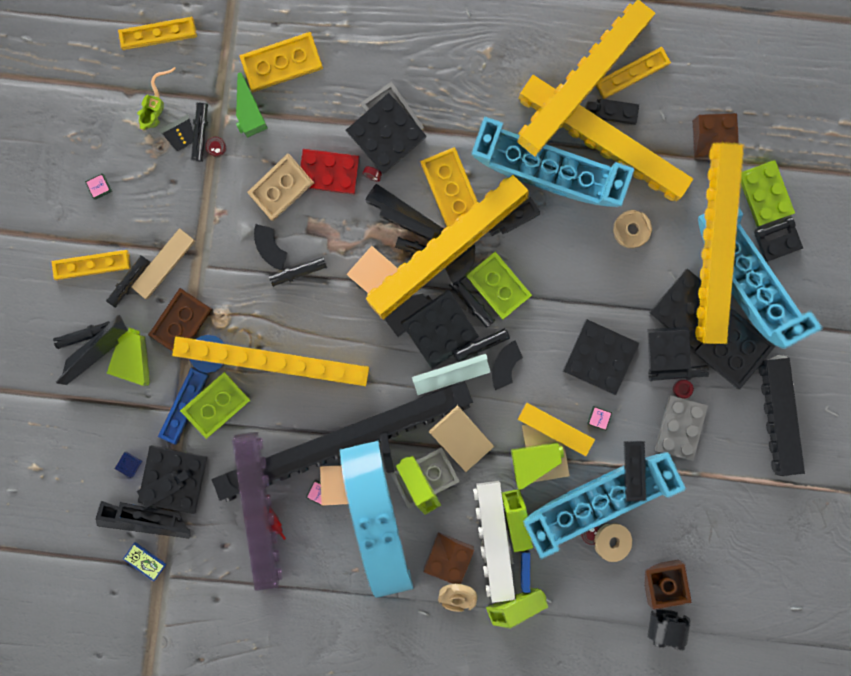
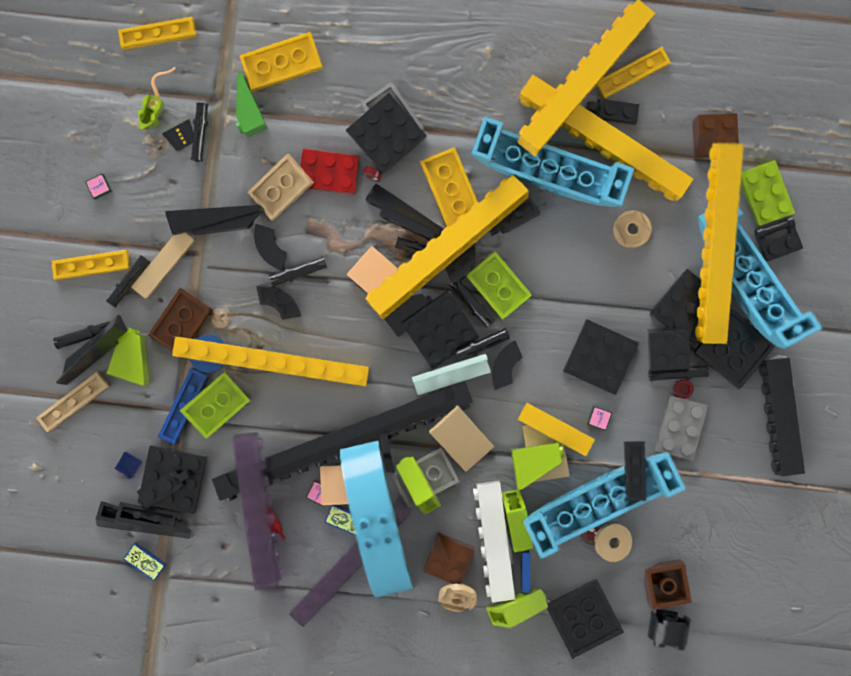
dark red tile [206,137,226,157] -> none
none -> tan tile [36,371,110,433]
none -> black wedge [165,205,265,235]
none -> black tile [256,285,302,320]
none -> clear purple brick [289,497,412,627]
none -> tile [324,505,356,536]
none -> black plate [547,579,624,659]

